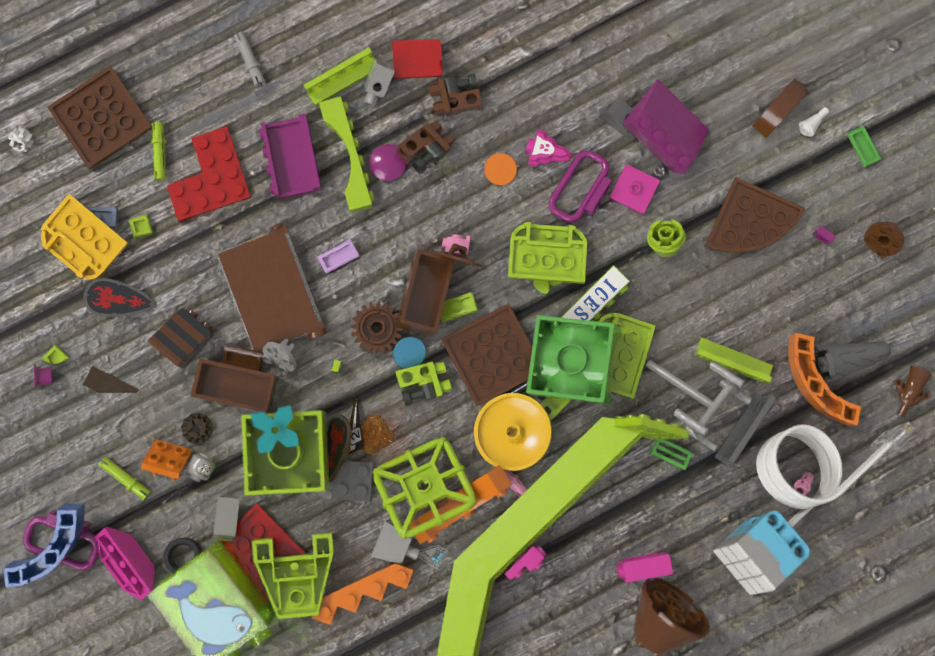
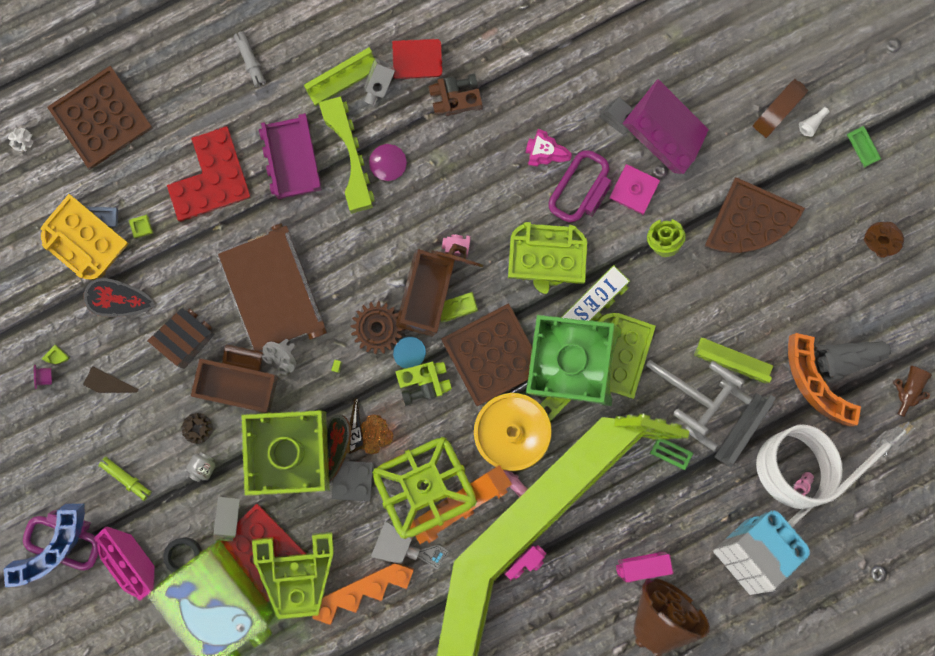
orange plate [141,439,193,481] -> none
lime pin [151,122,167,180] -> none
teal plant [251,405,299,453] -> none
lavender tile [317,239,360,274] -> none
reddish brown hips [396,121,455,174] -> none
orange piece [484,153,517,185] -> none
magenta tile [812,225,836,245] -> none

